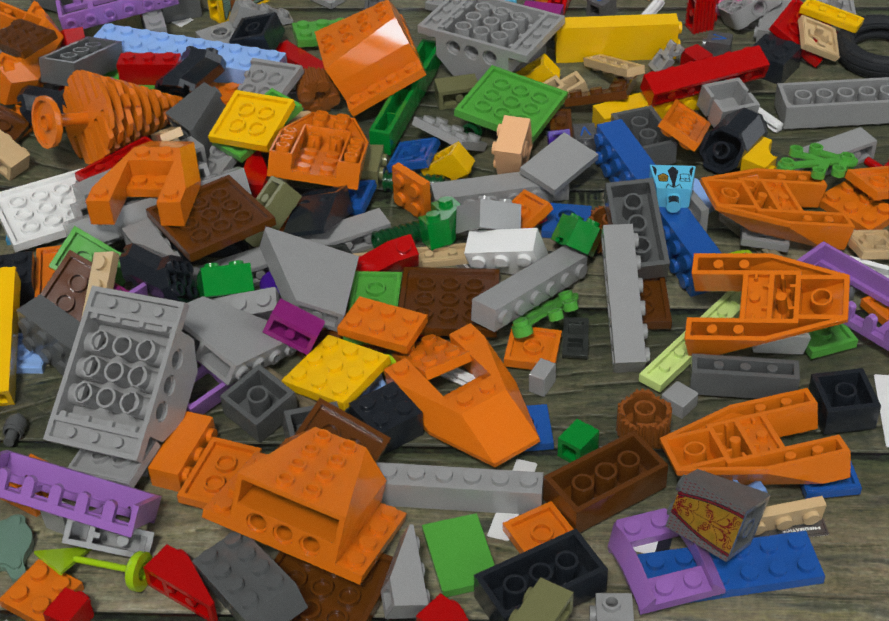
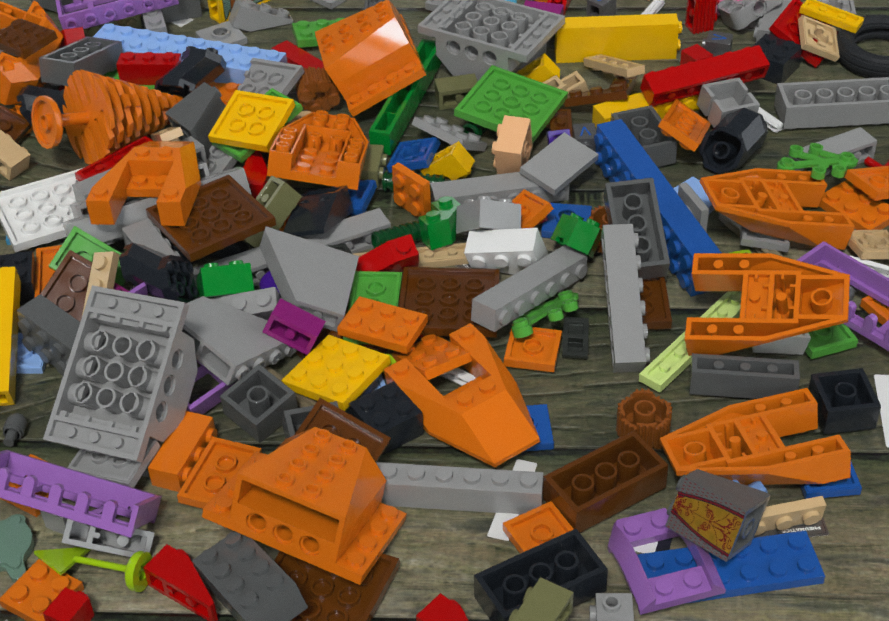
black brick [229,12,285,50] -> none
light grey slope [381,524,430,619] -> none
bright green tile [422,513,495,597] -> none
light grey piece [529,358,556,397] -> none
green brick [557,419,599,463] -> none
light grey plate [648,39,685,72] -> none
medium azure torso [649,165,696,213] -> none
light grey piece [662,381,698,419] -> none
yellow arch [740,137,777,171] -> none

